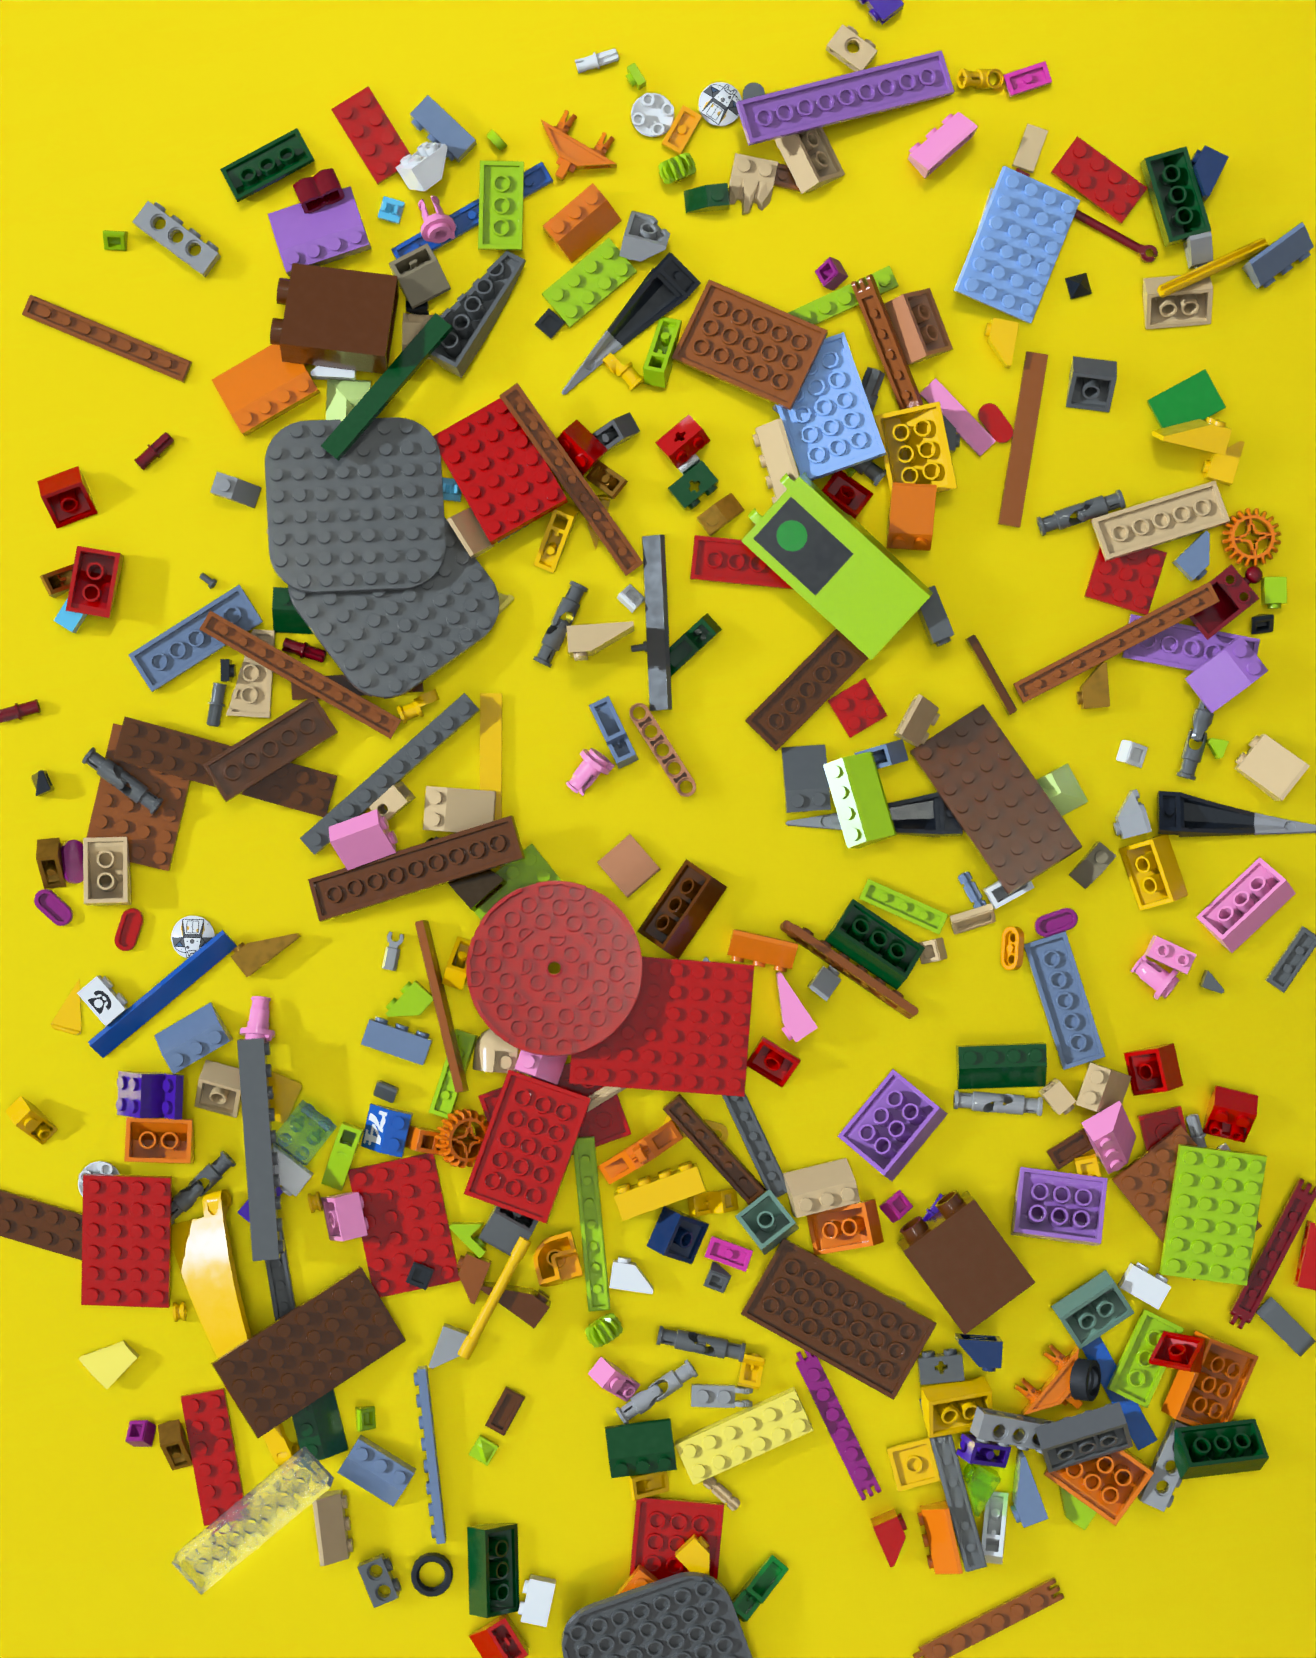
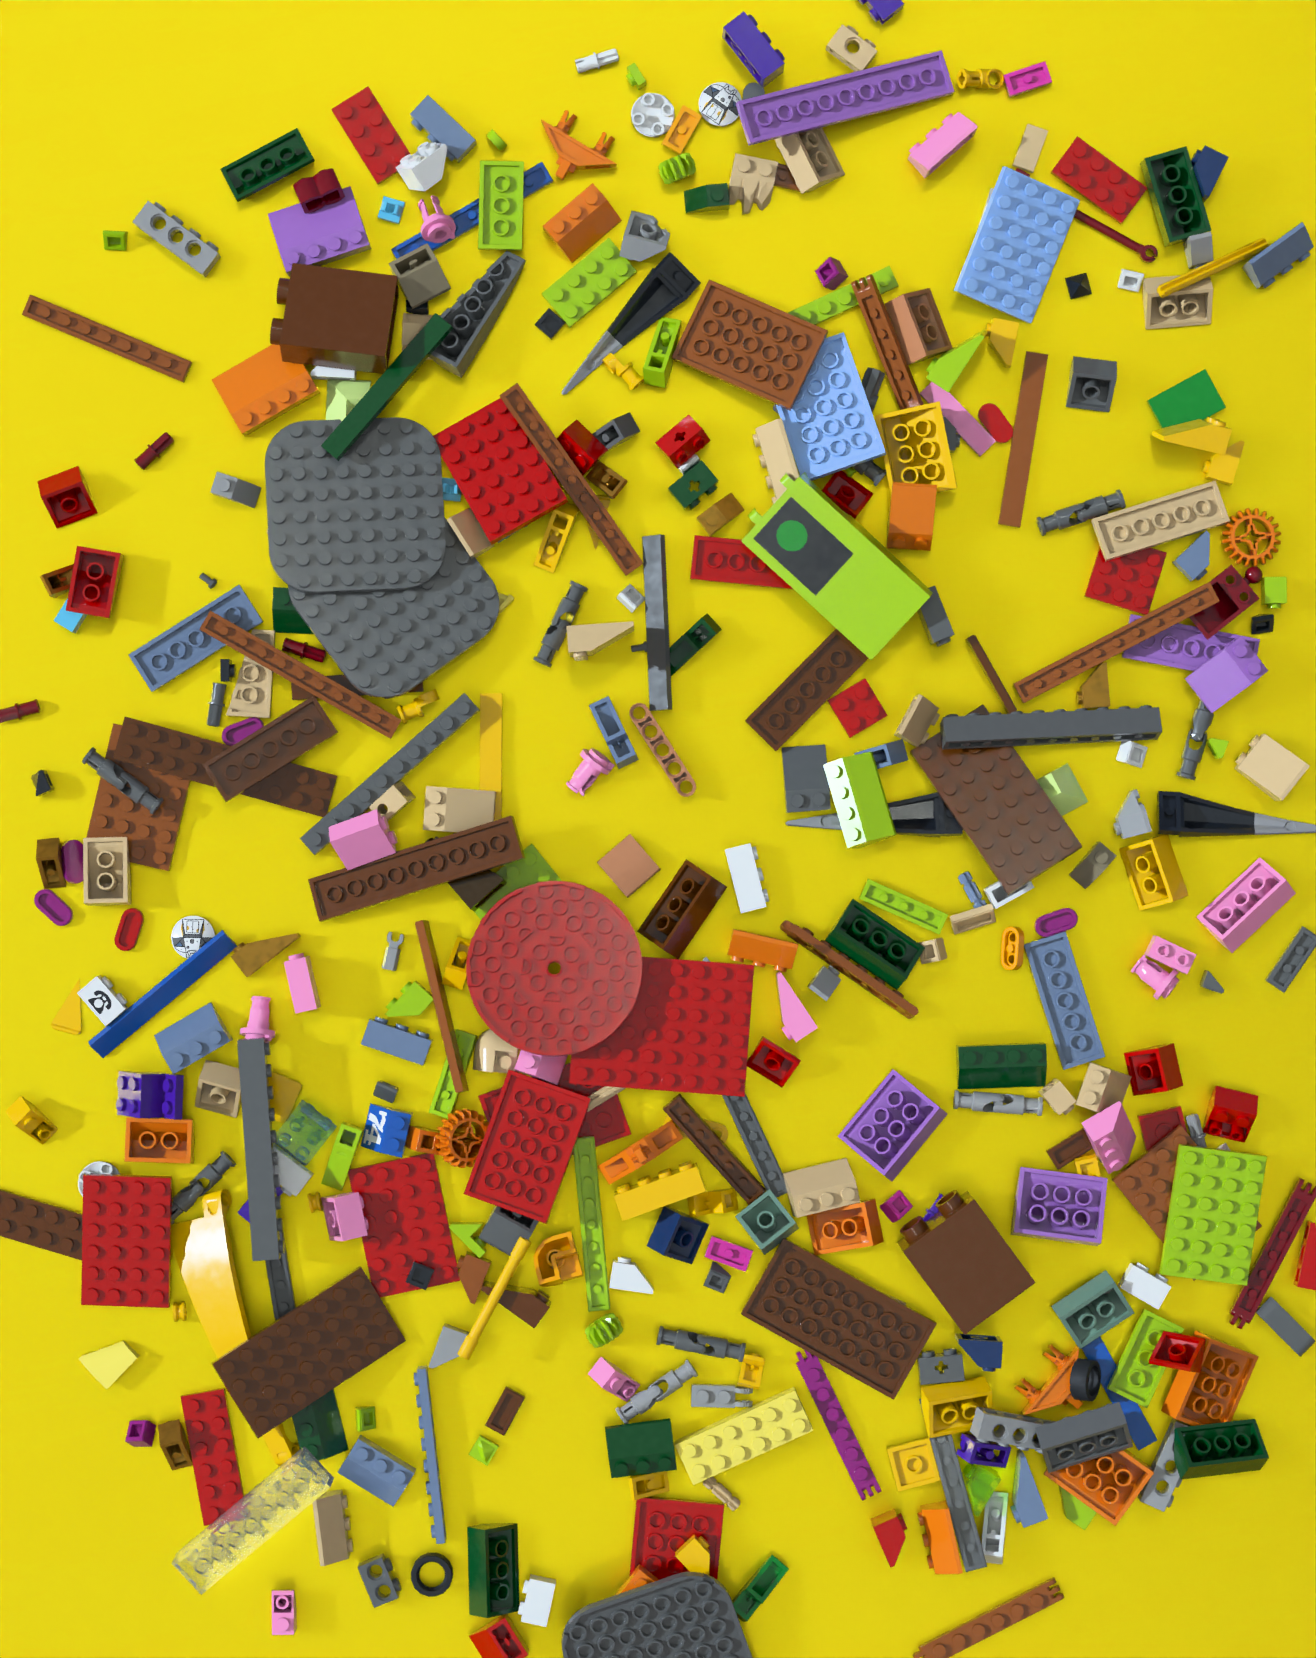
none -> magenta tile [222,717,264,746]
none -> bright pink slope [272,1590,297,1635]
none -> bright pink brick [284,953,321,1014]
none -> dark purple brick [722,11,785,88]
none -> white brick [725,843,769,913]
none -> lime slope [926,330,987,392]
none -> dark grey brick [940,705,1162,750]
none -> white slope [1117,269,1144,292]

